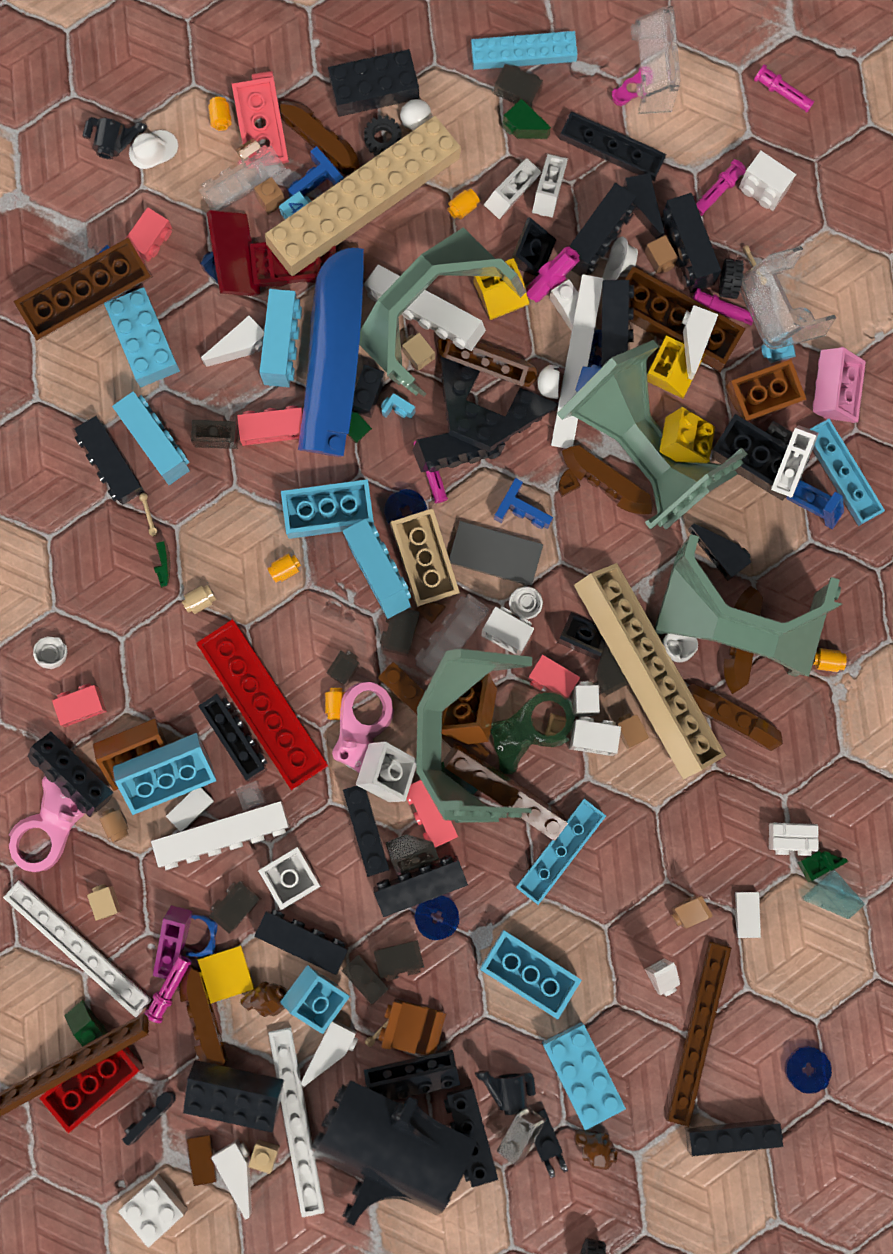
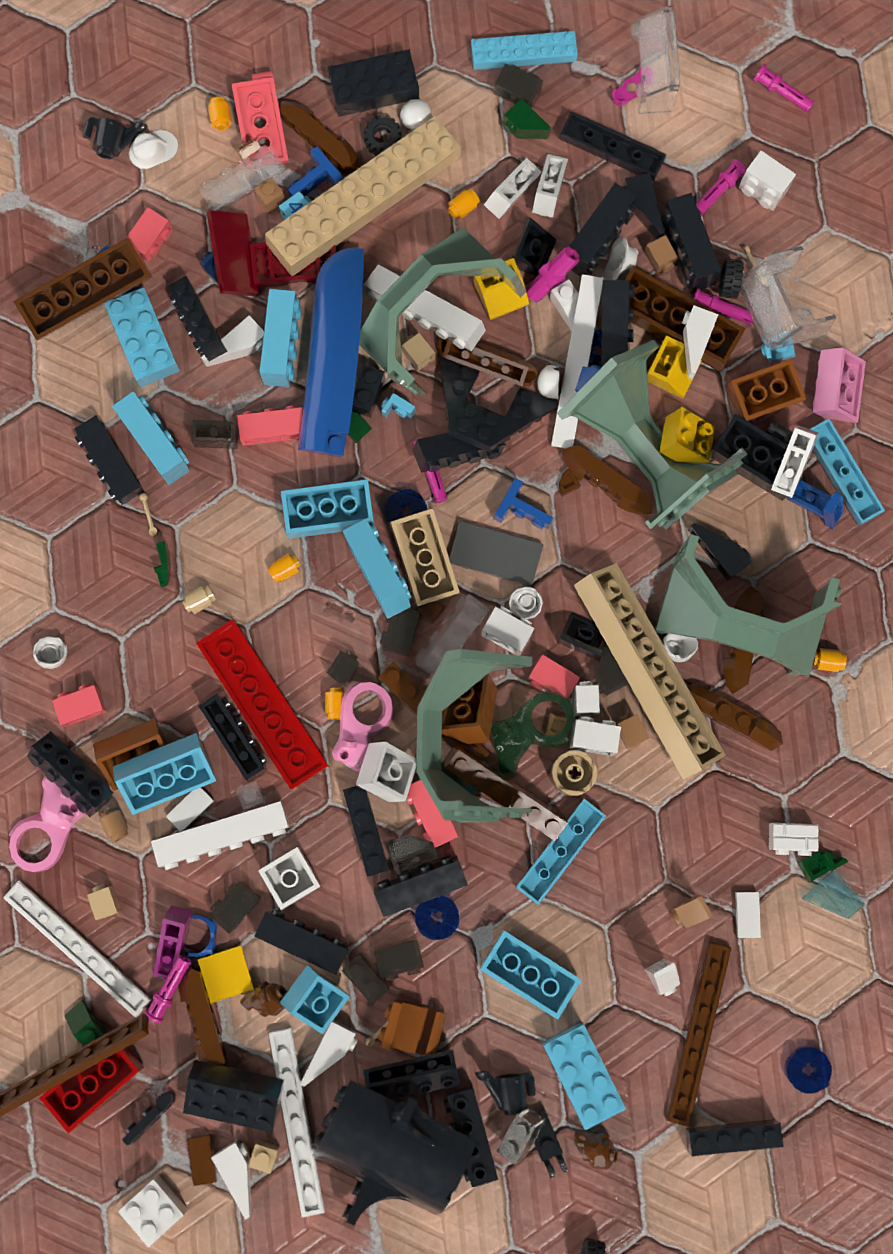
none -> black brick [168,276,228,362]
none -> tan brick [551,750,597,796]

